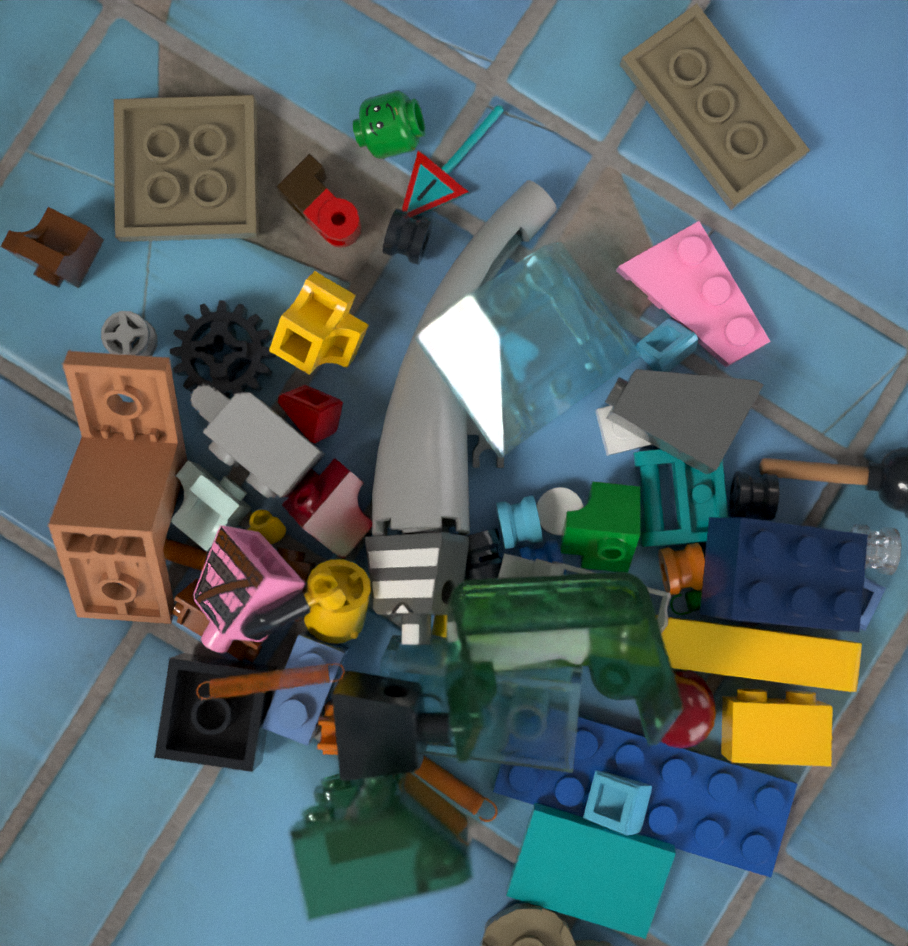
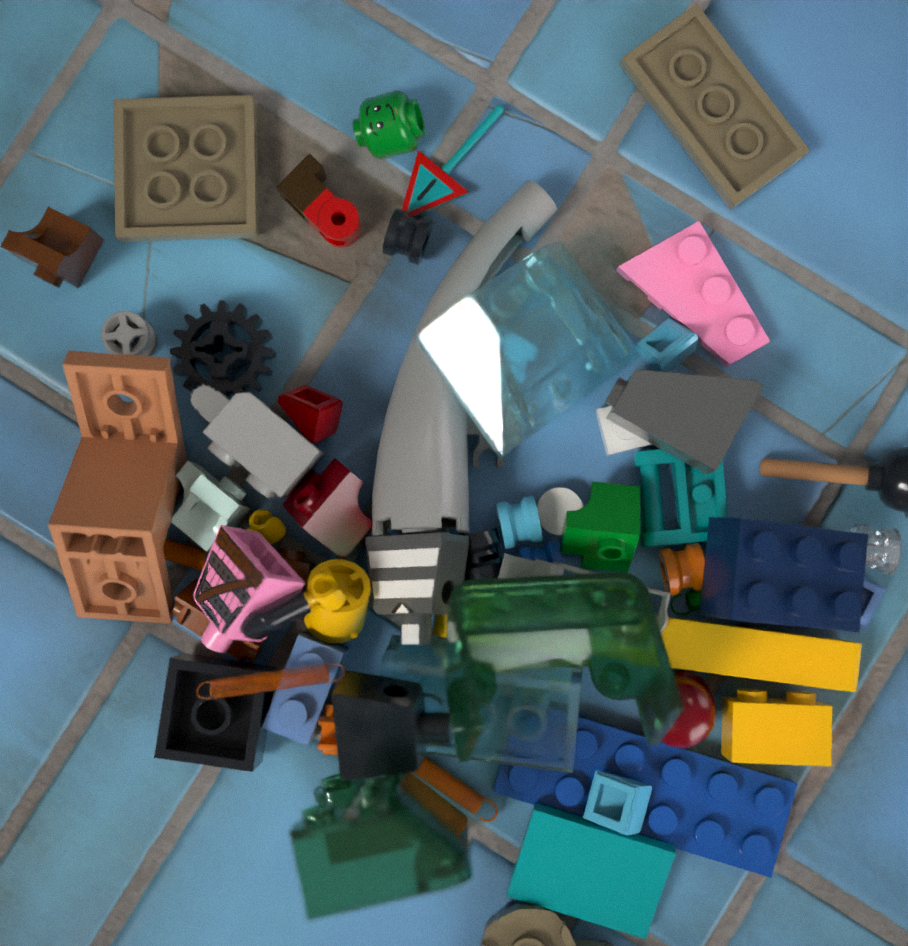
yellow brick [269,271,369,375] -> none
black wheel [730,471,780,521] -> none

